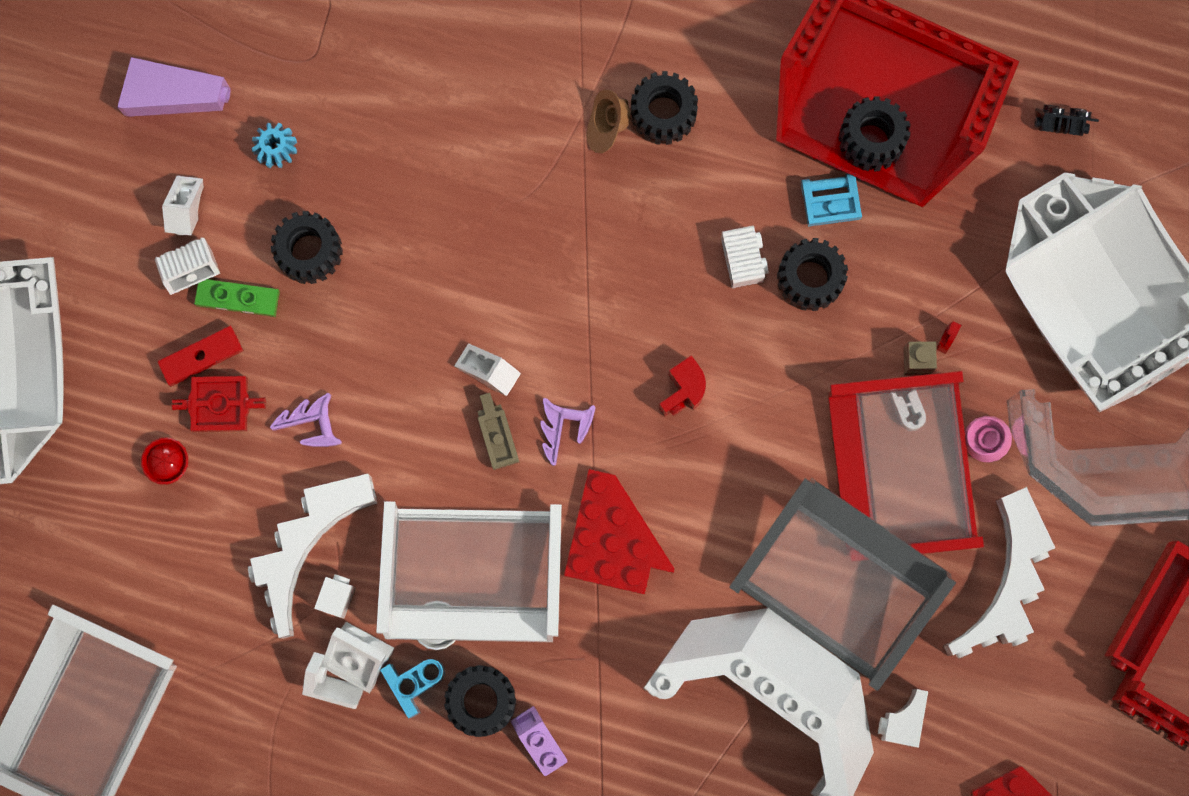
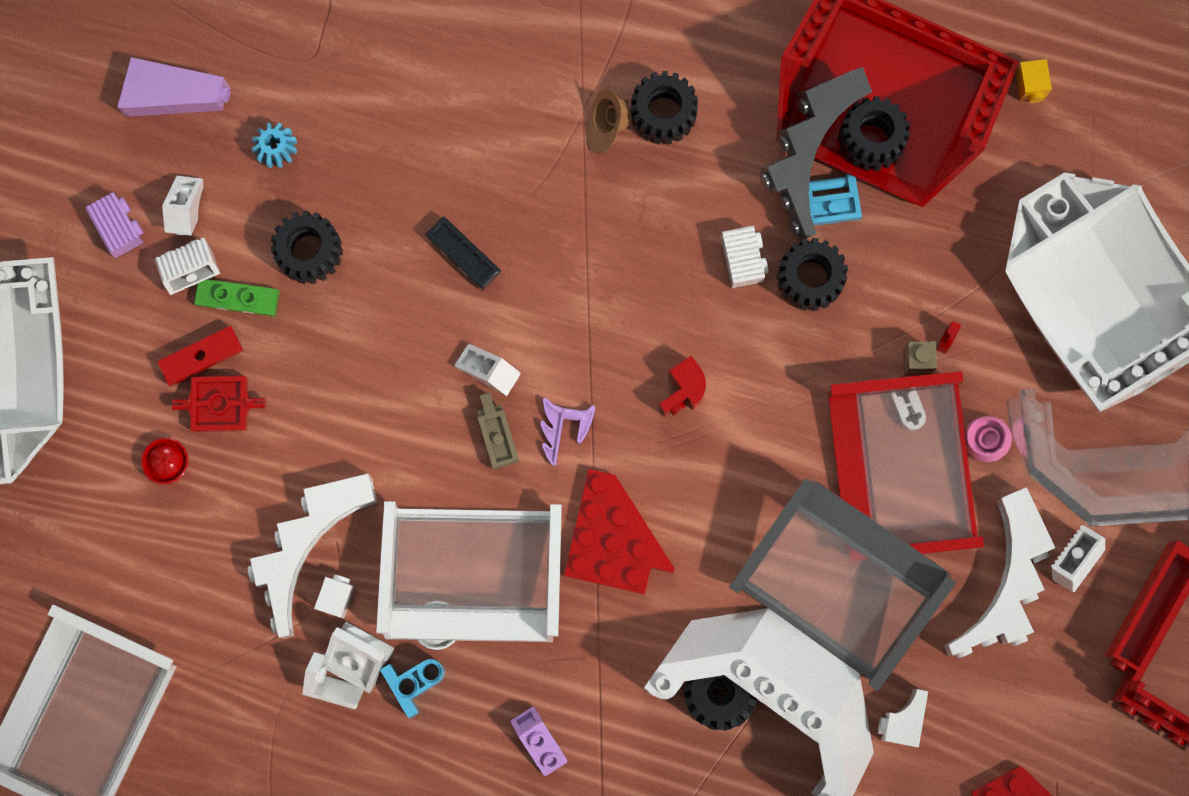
lavender piece [270,393,342,447] -> none
black tyre [444,665,516,737] -> none
black hinge [1034,104,1099,136] -> none
none -> lavender brick [85,192,144,258]
none -> black plate [425,216,501,291]
none -> black wheel [684,675,757,731]
none -> dark grey arch [759,67,872,238]
none -> yellow brick [1015,59,1052,103]
none -> white brick [1051,525,1106,592]

